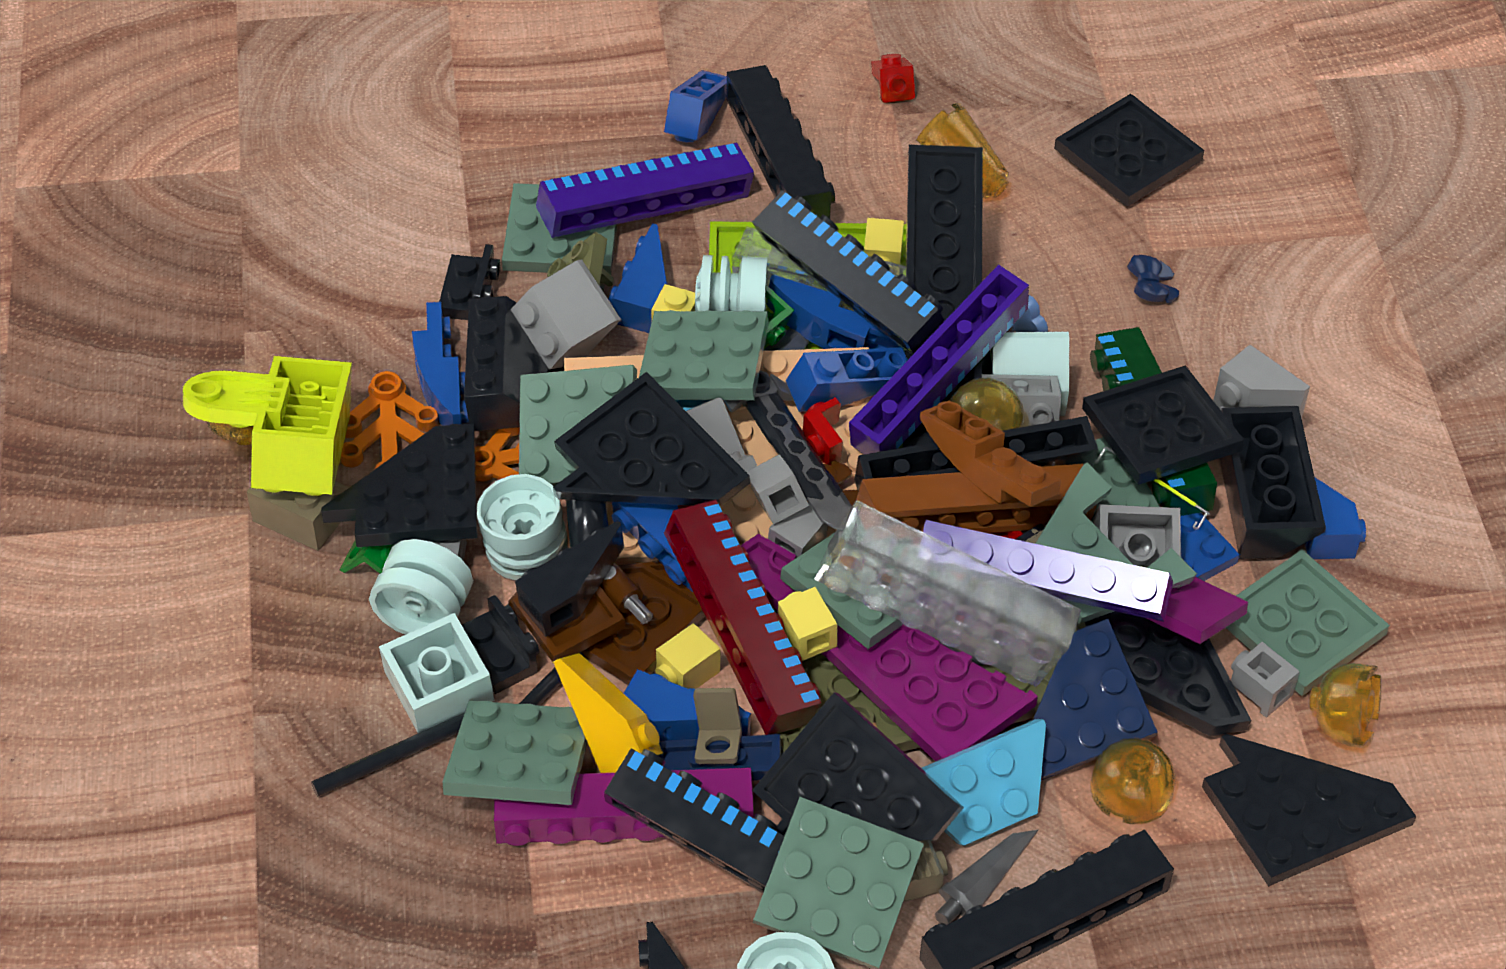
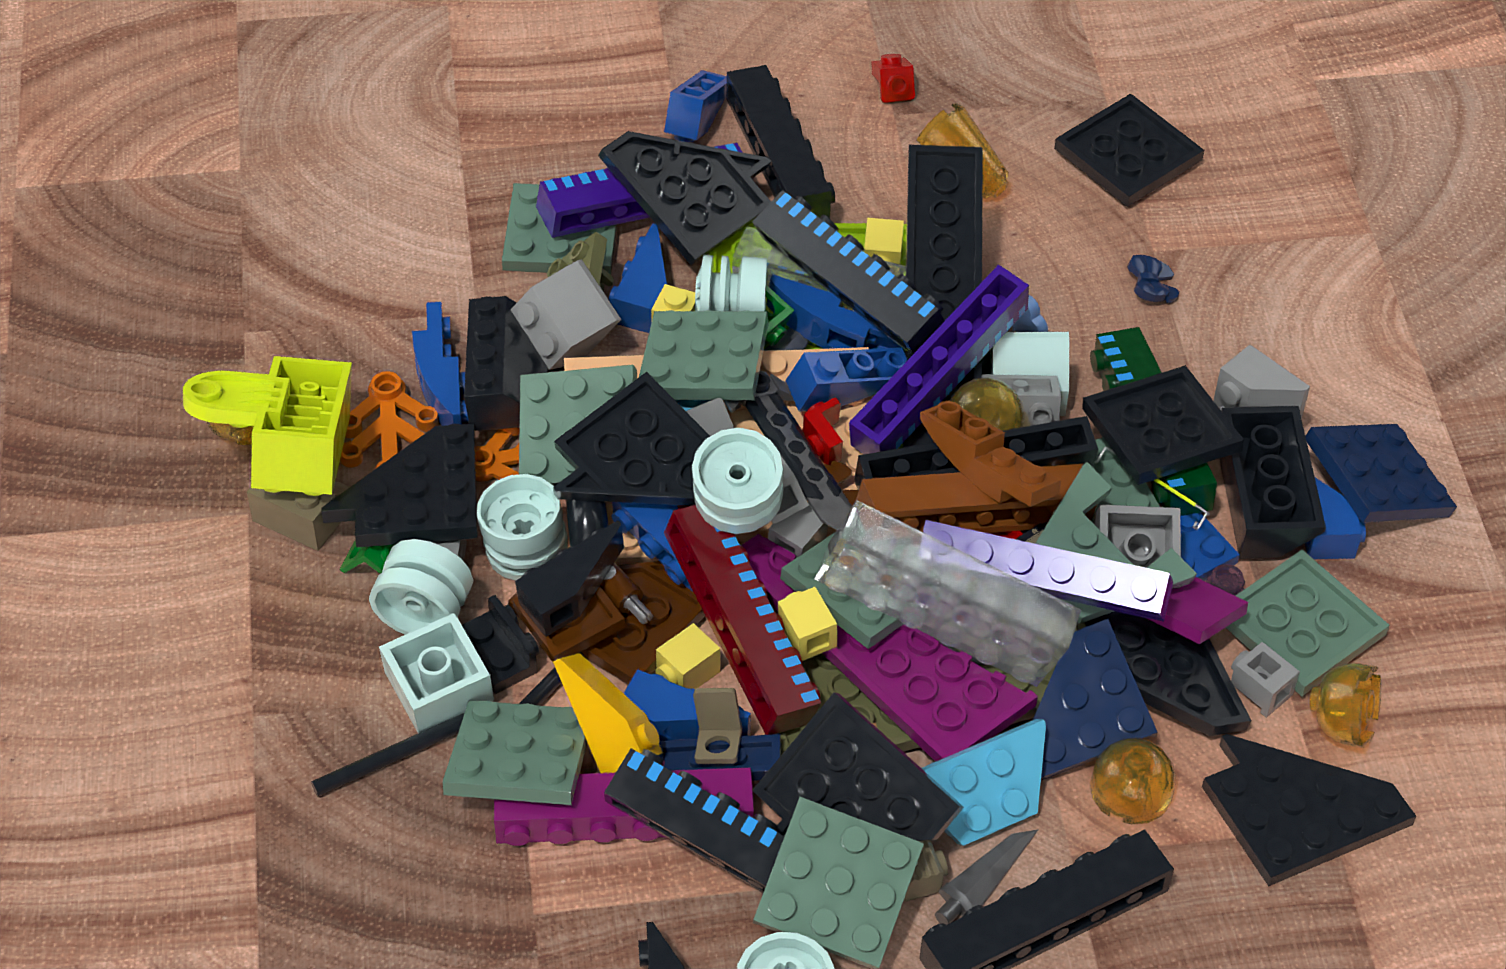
black bracket [439,244,500,320] -> none
none -> black wing [598,131,772,266]
none -> light aqua wheel [692,428,783,534]
none -> clear purple plate [1206,564,1245,596]
none -> dark blue plate [1305,424,1457,523]

